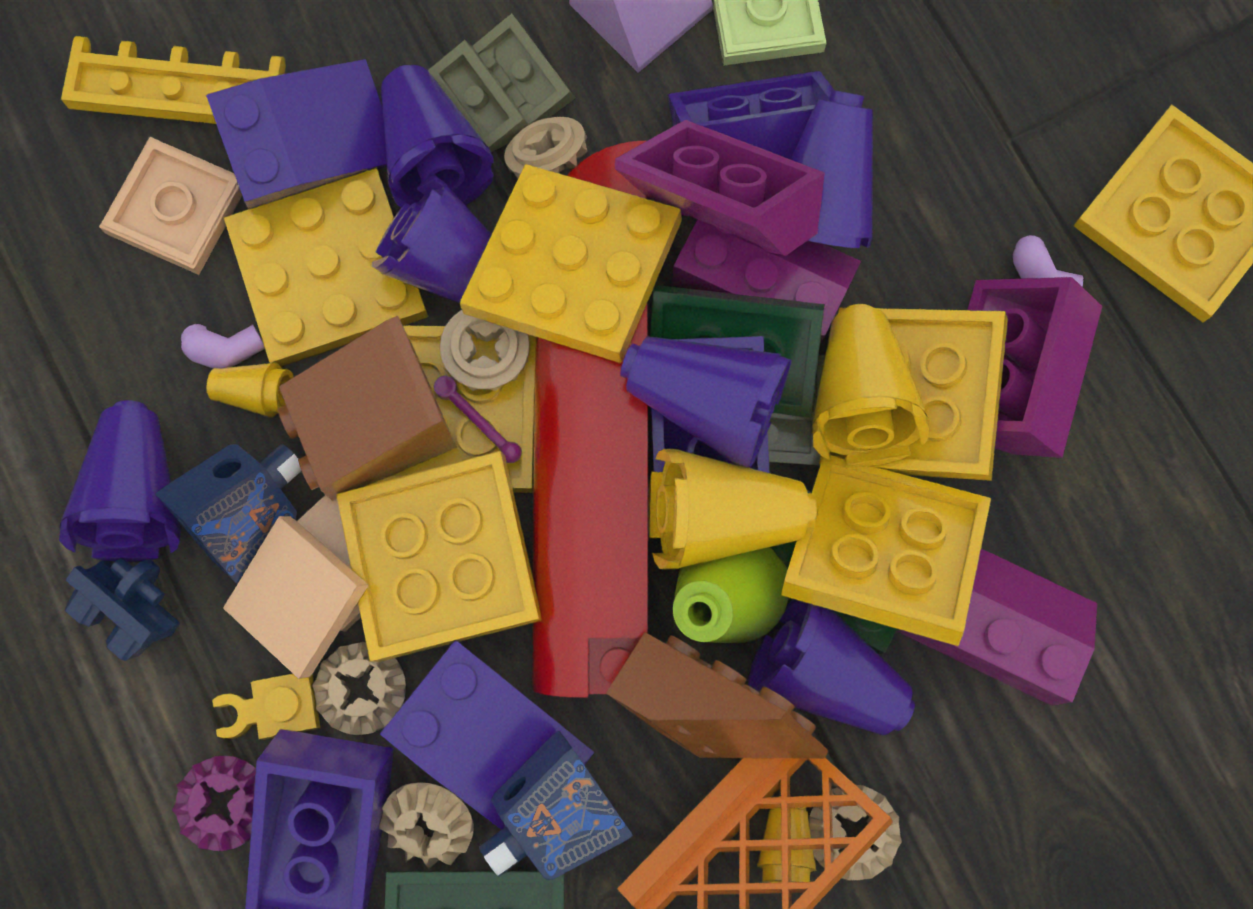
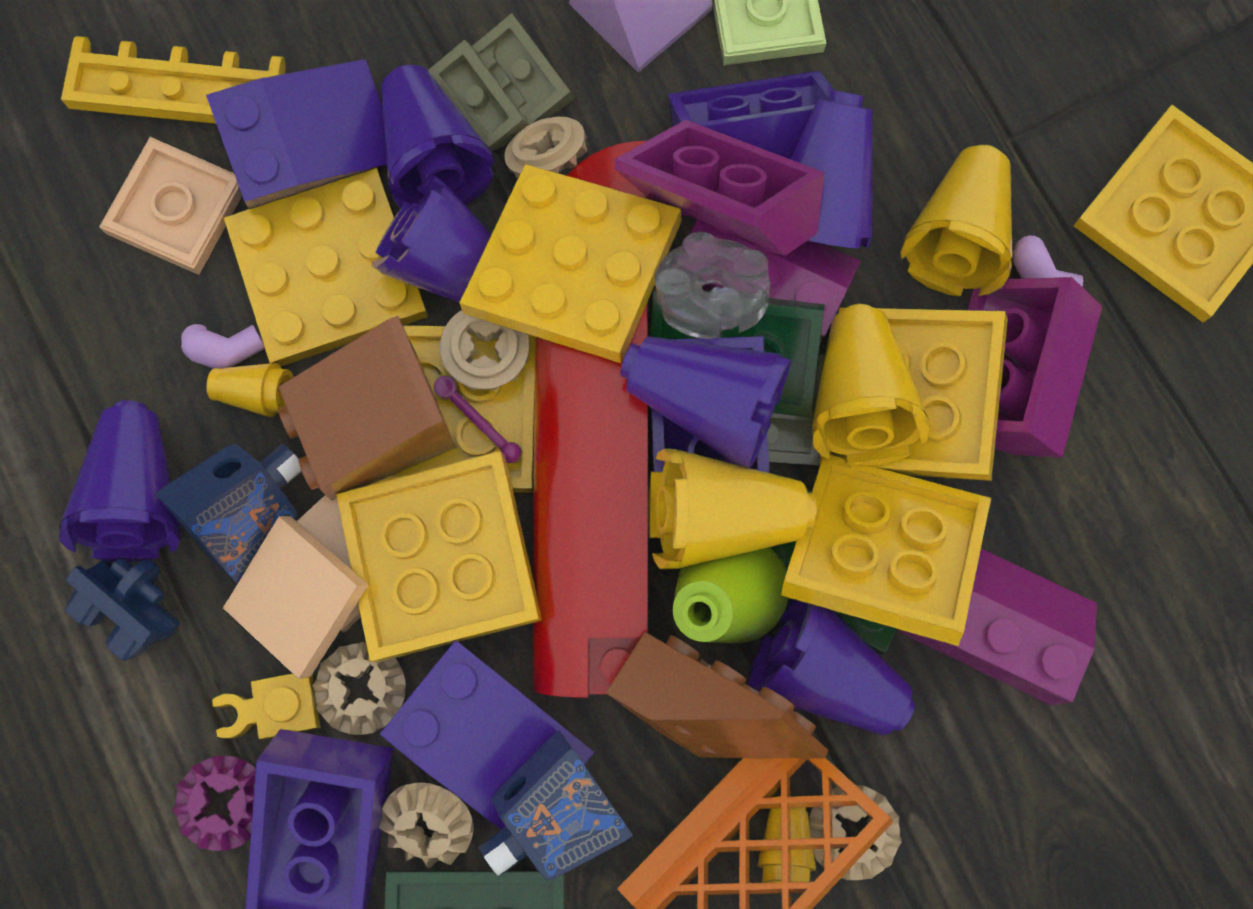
none -> clear plate [655,232,770,339]
none -> yellow cone [900,145,1012,296]

